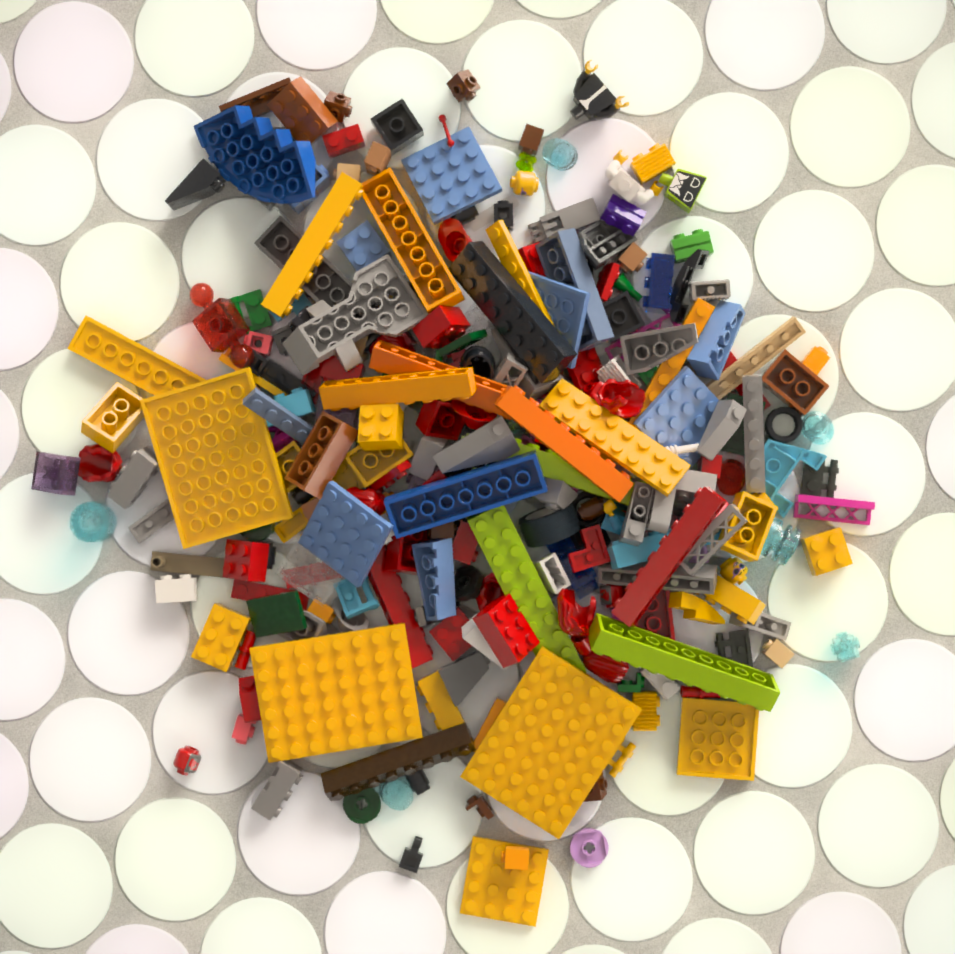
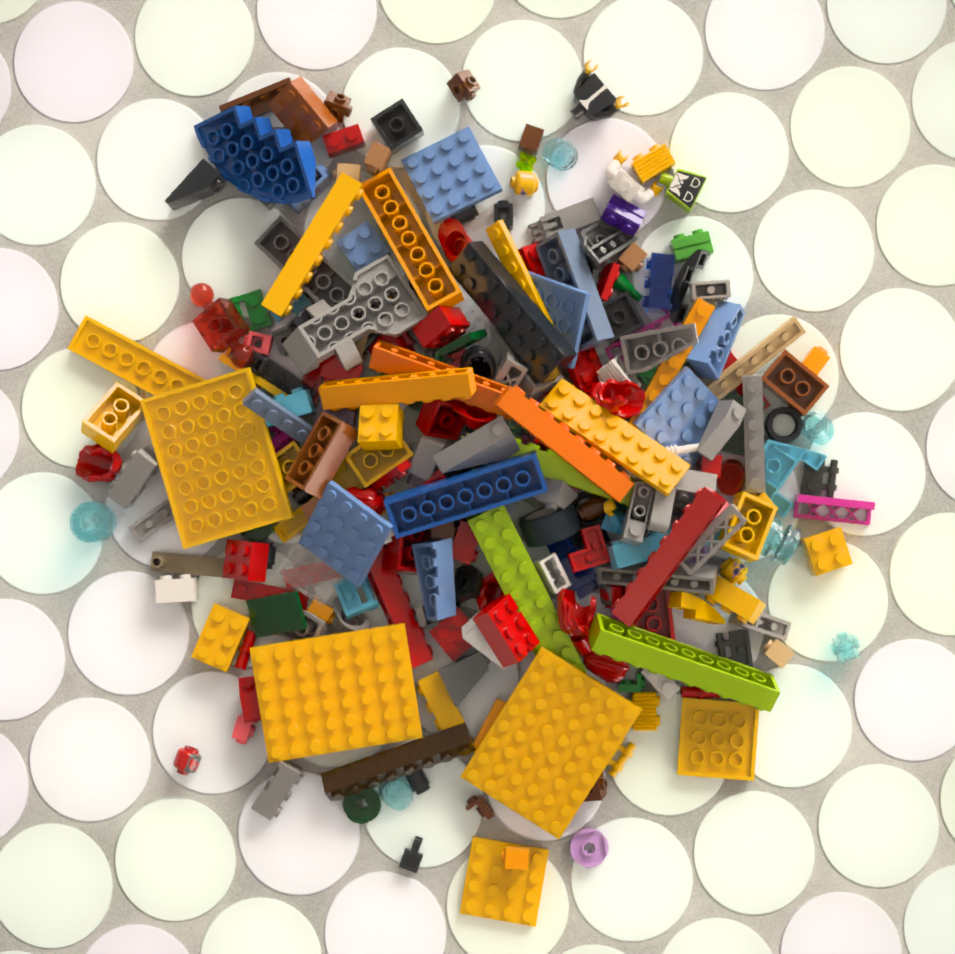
clear purple brick [31,451,81,496] -> none
red hinge [438,114,454,147] -> none

